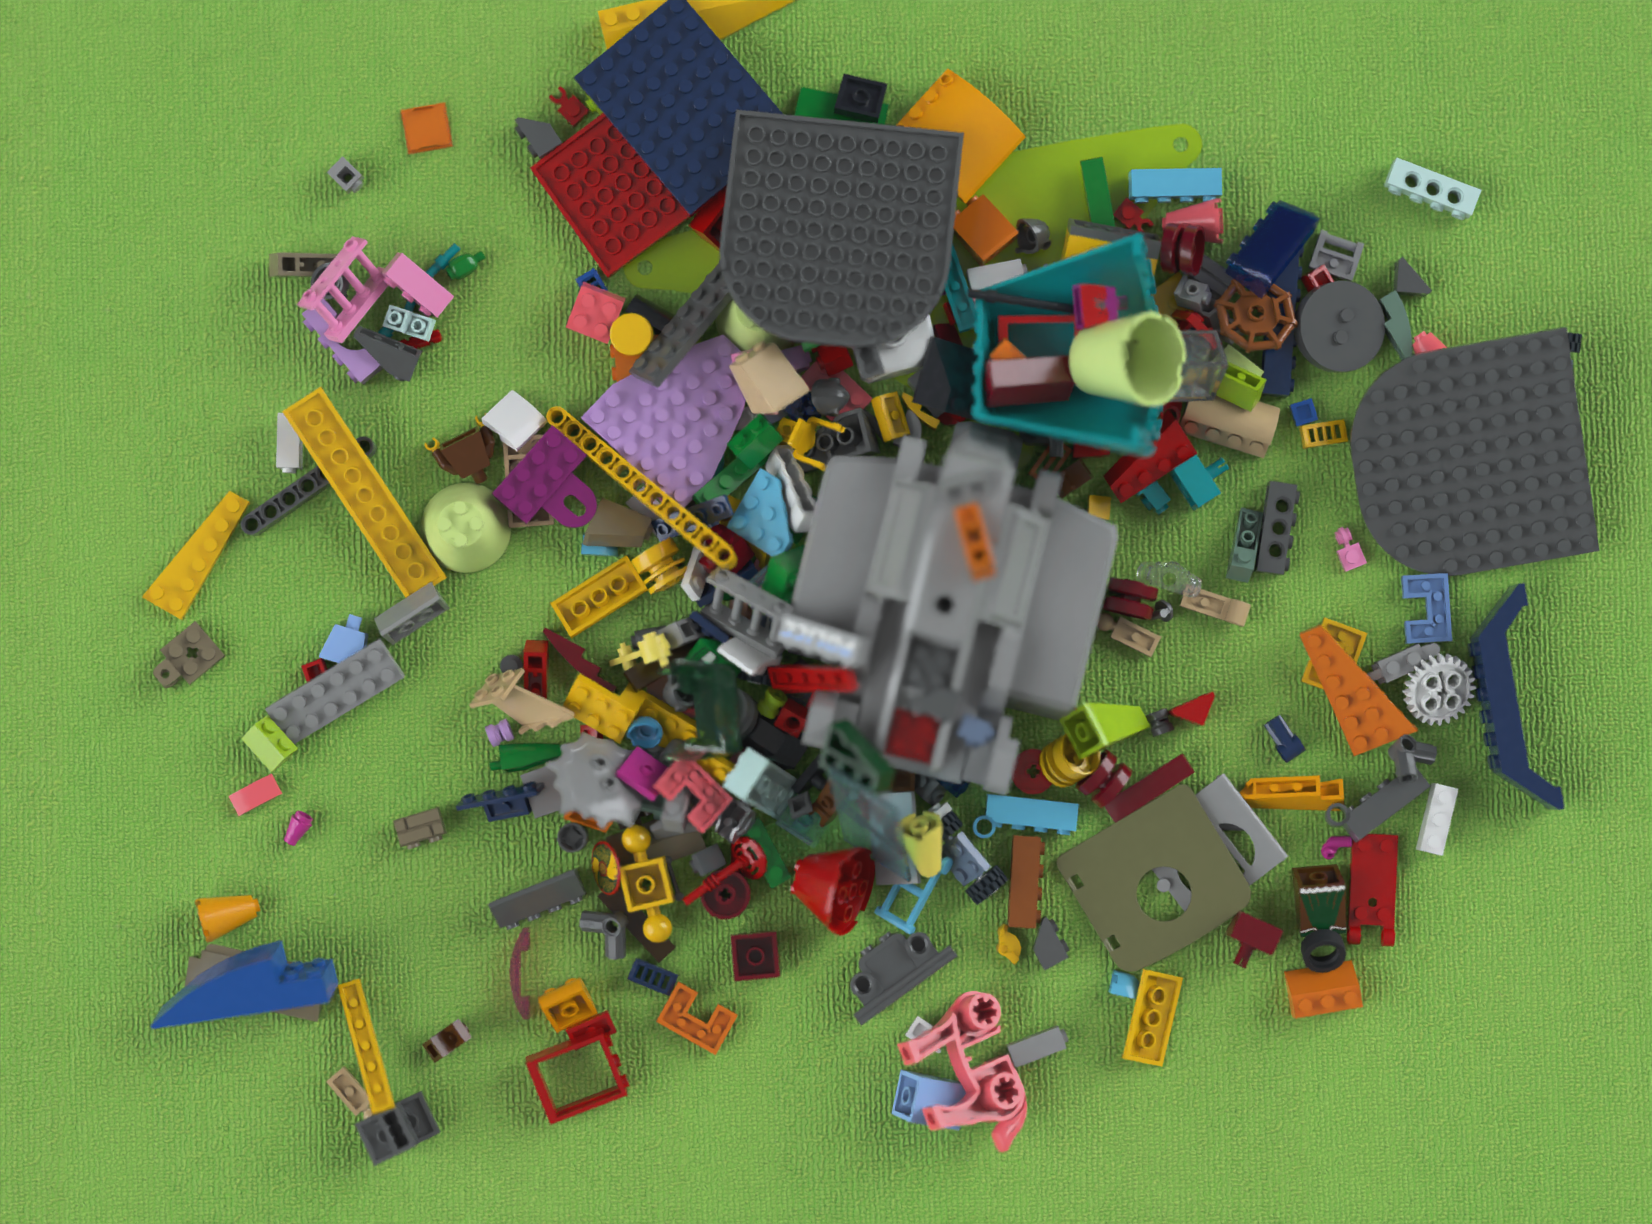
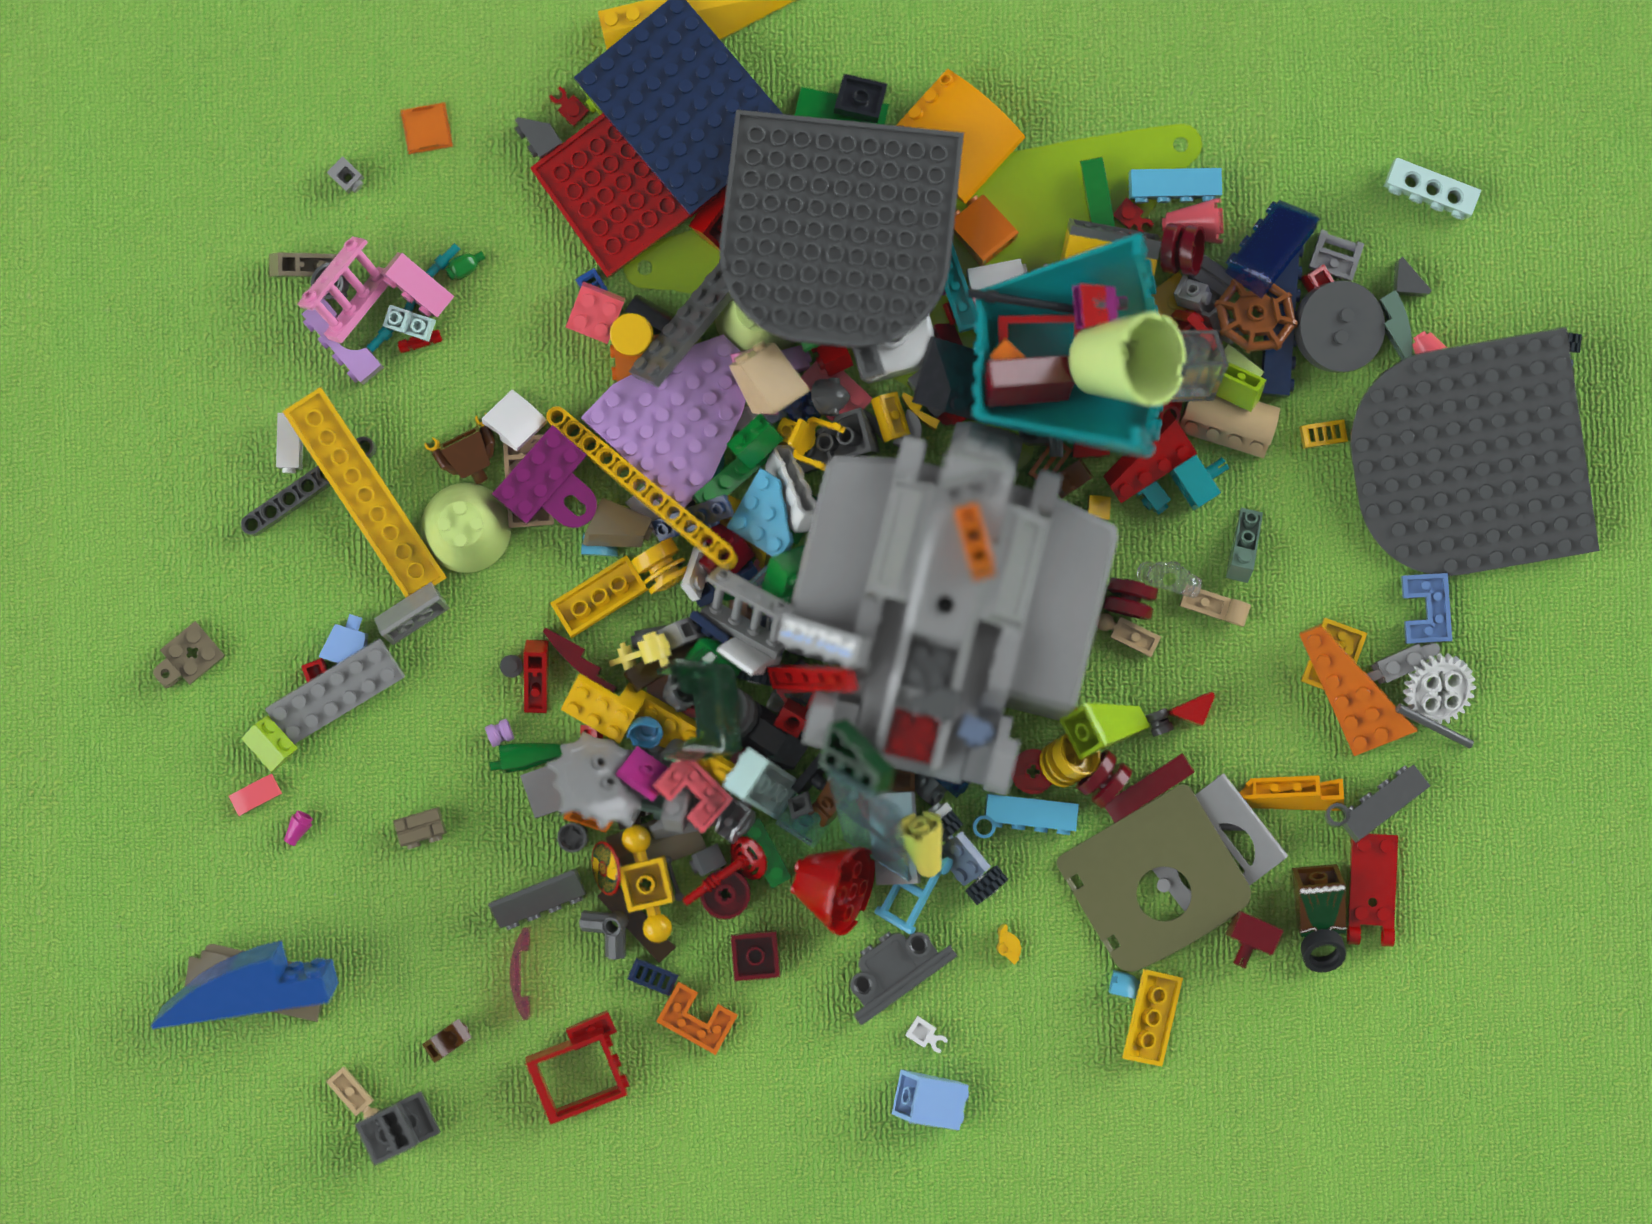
yellow wing [142,491,251,620] -> none
light orange cone [195,895,260,943] -> none
yellow tile [337,978,396,1115] -> none
dark grey slope [353,326,422,382] -> none
dark blue bracket [456,781,545,822] -> none
tan piece [469,668,575,735] -> none
light orange brick [538,977,598,1033] -> none
lime wheel [757,687,787,719] -> none
coral animal [897,991,1027,1153] -> none
light grey brick [1006,1025,1068,1068] -> none
dark orange brick [1007,835,1045,929] -> none
dark grey helmet [1015,218,1051,254] -> none
dark grey slope [1033,916,1070,970] -> none
dark grey plate [1150,600,1173,622] -> none
dark grey brick [1254,481,1300,576] -> none
dark blue piece [1263,715,1306,763] -> none
orange slope [1284,960,1363,1019] -> none
blue plate [1289,398,1319,427] -> none
dark pink arm [1321,836,1352,860] -> none
bright pink plate [1334,527,1367,572] -> none
dark grey piece [1388,735,1437,784] -> none
white brick [1416,783,1458,856] -> none
dark blue slope [1467,583,1565,810] -> none
none -> dark grey bar [1395,704,1474,749]

